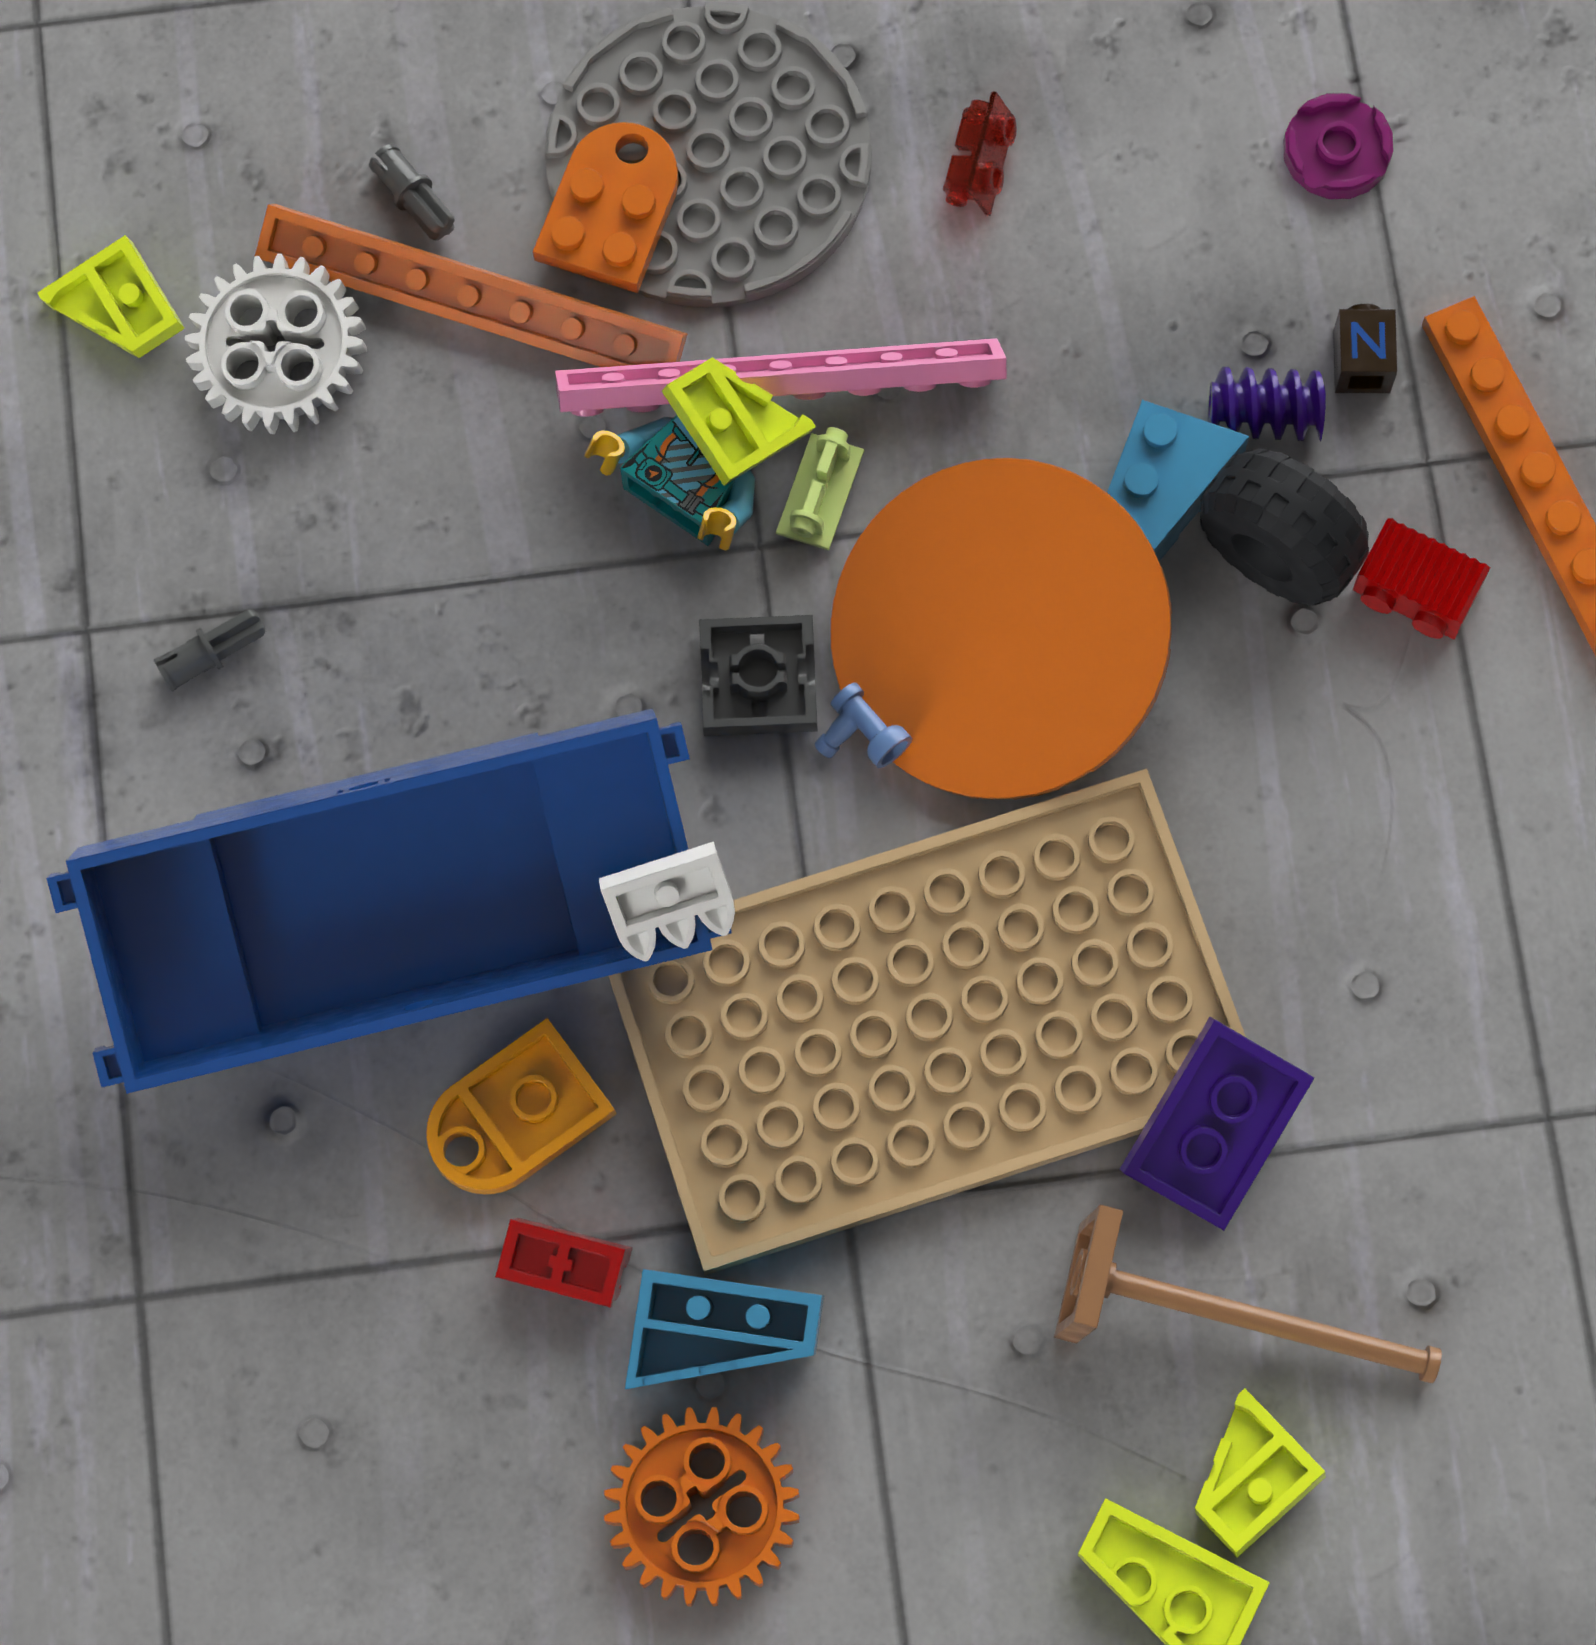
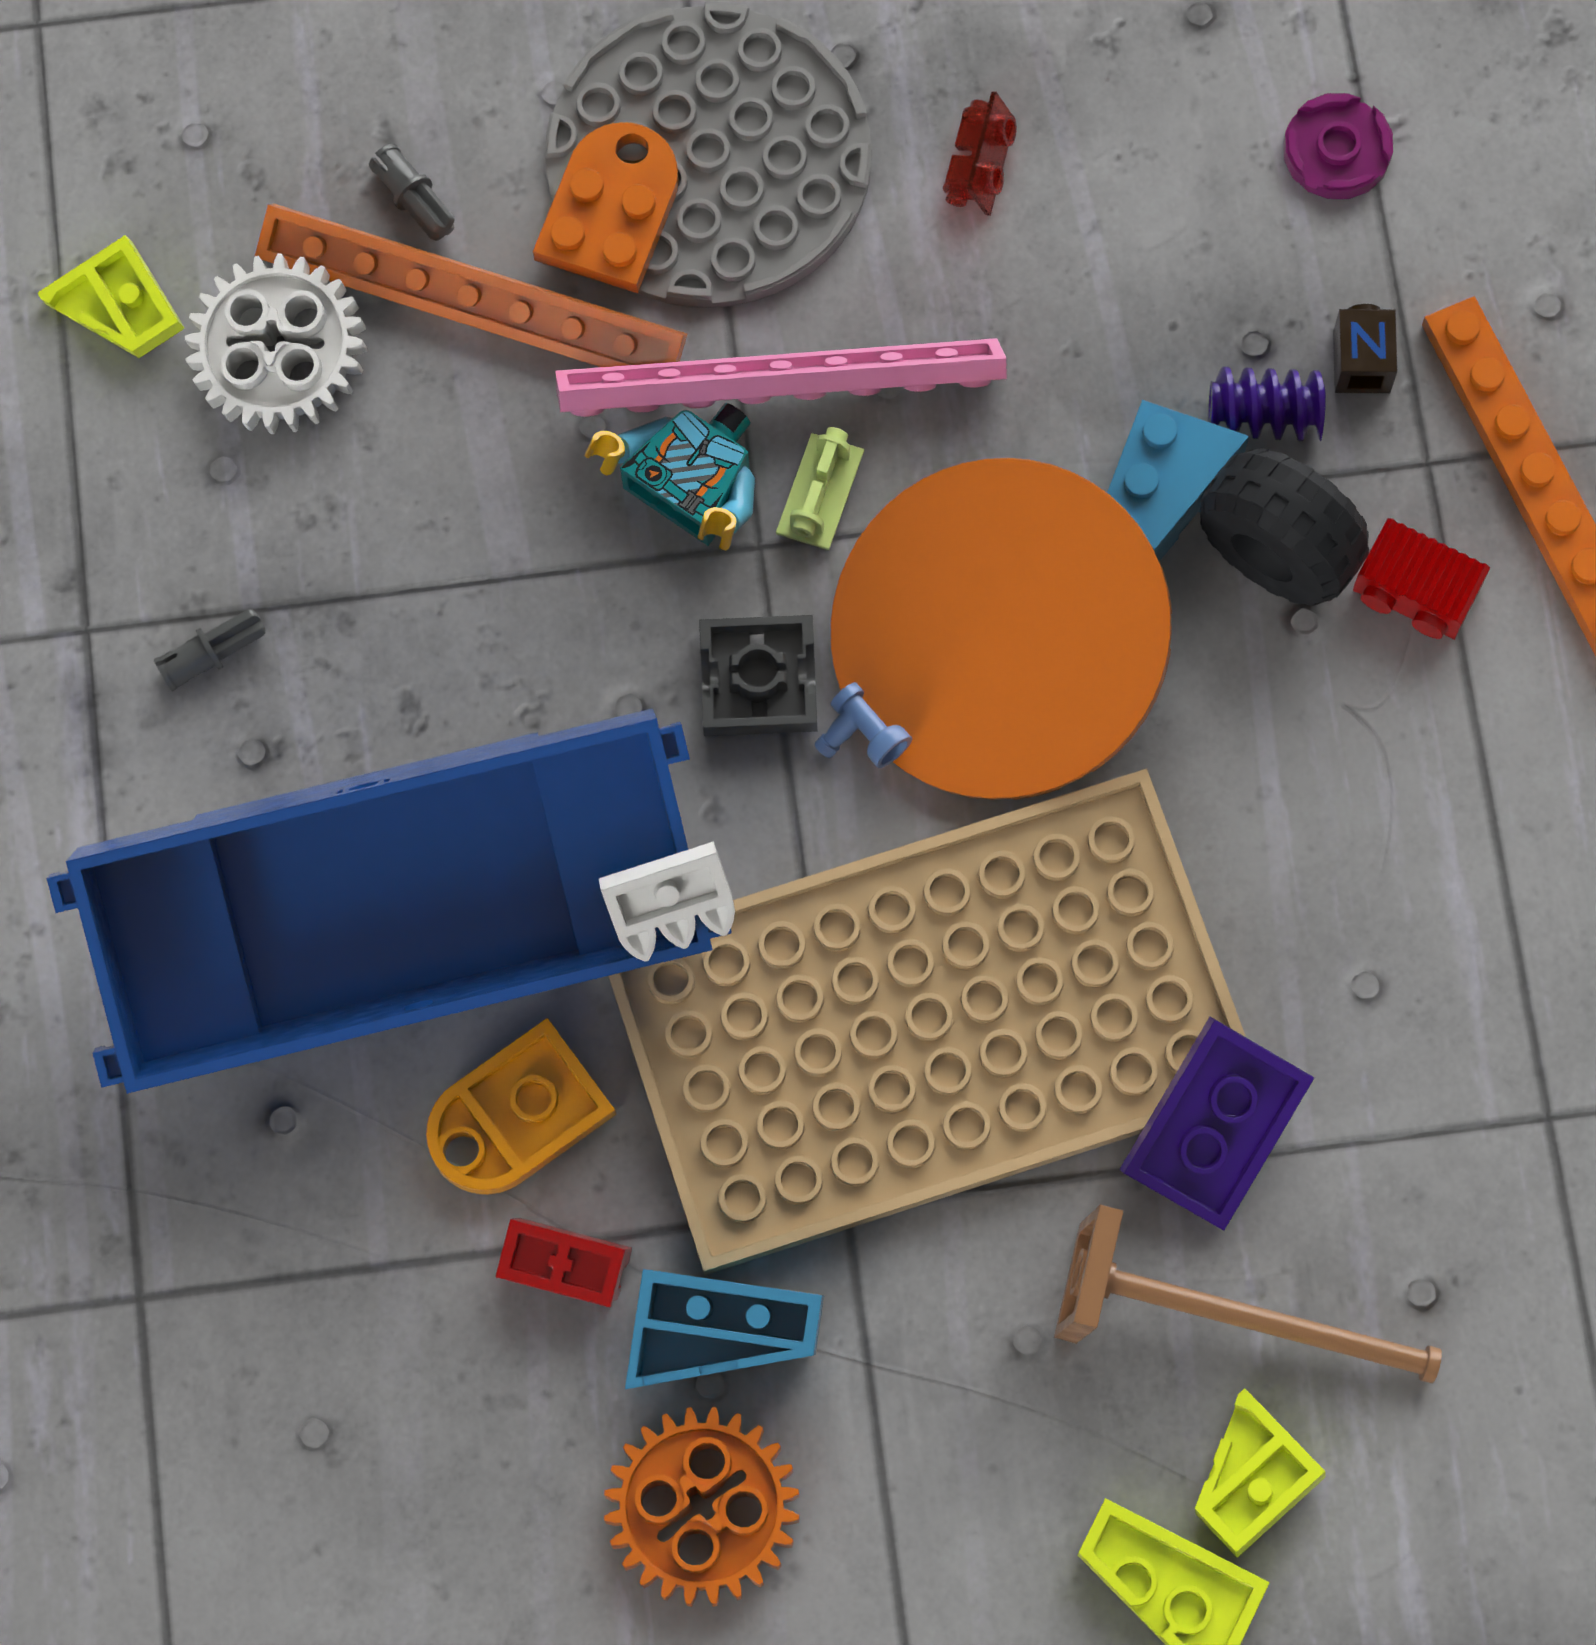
neon yellow wing [662,357,816,486] -> none

